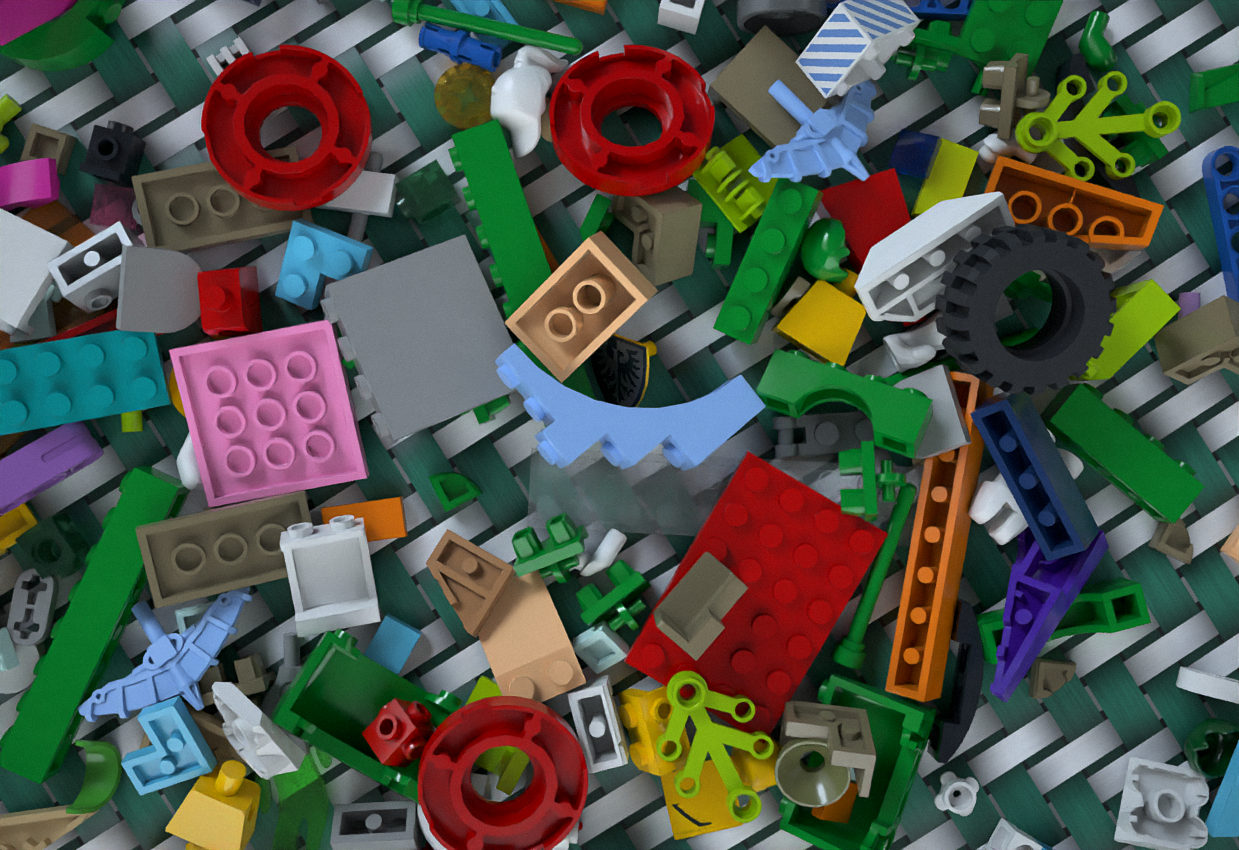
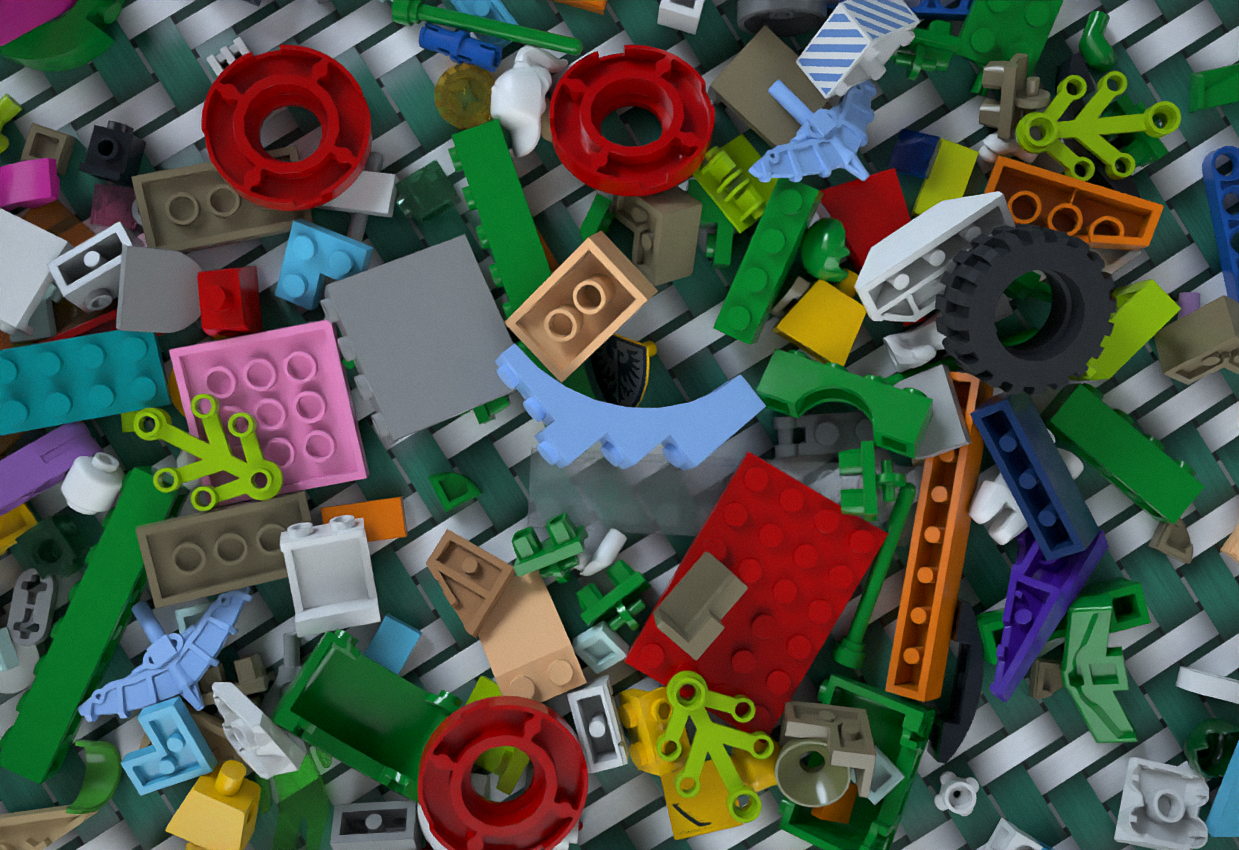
red brick [362,698,436,768] -> none
none -> white head [61,452,125,515]
none -> lime plant [133,394,284,511]
none -> light aqua tile [851,745,905,805]
none -> green plate [1059,595,1138,743]

